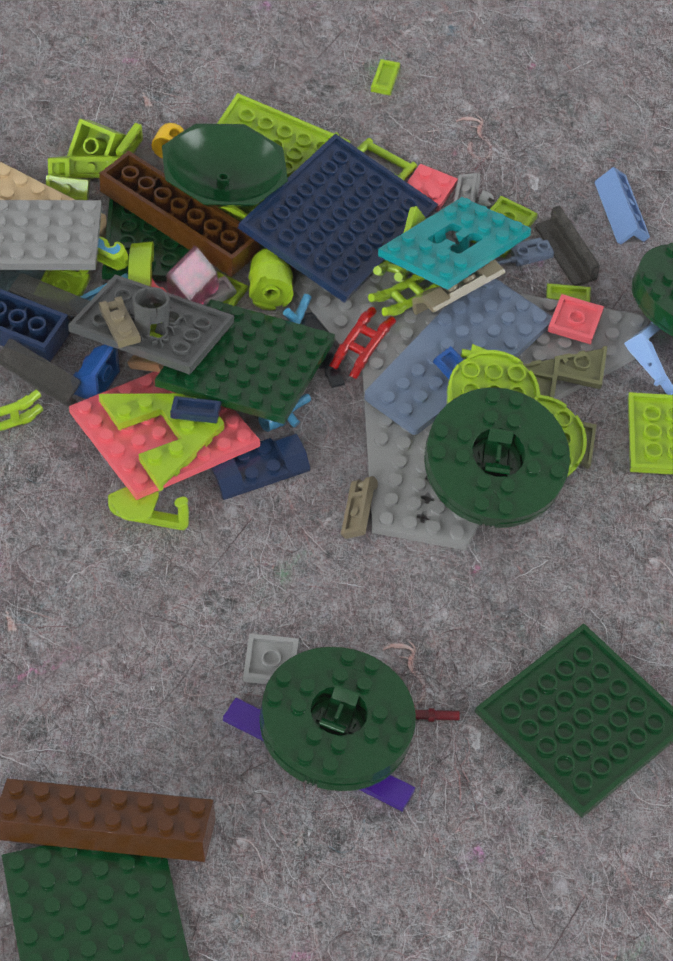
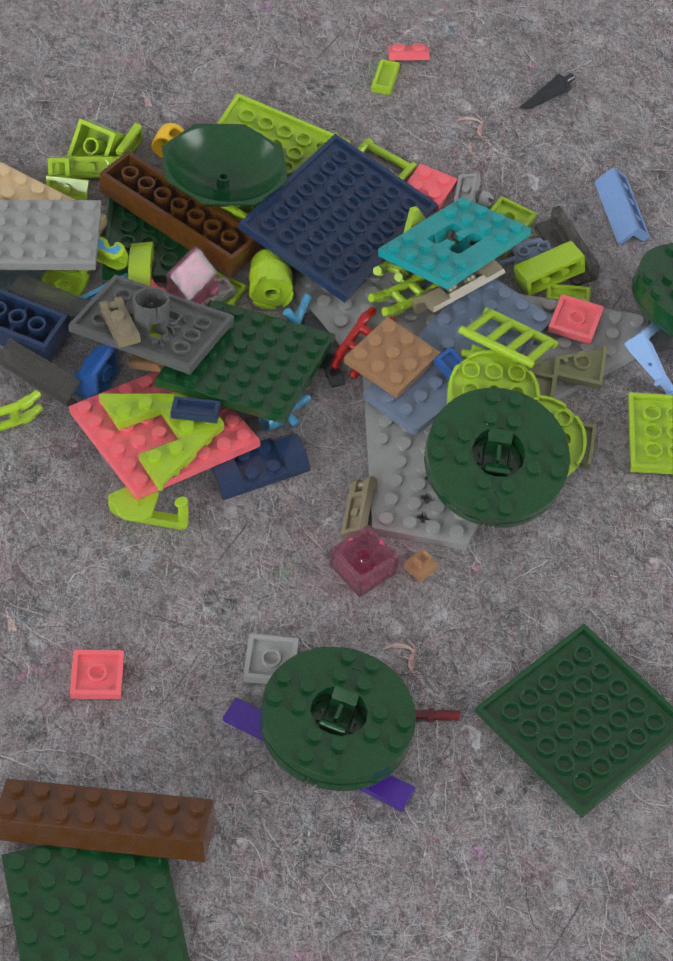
none -> coral plate [70,650,124,699]
none -> clear pink brick [329,525,399,598]
none -> medium nougat plate [344,317,441,399]
none -> coral plate [388,43,430,60]
none -> medium nougat tile [404,549,438,583]
none -> lime bar [458,307,558,368]
none -> lime brick [514,241,585,295]
none -> black bar [519,73,575,109]

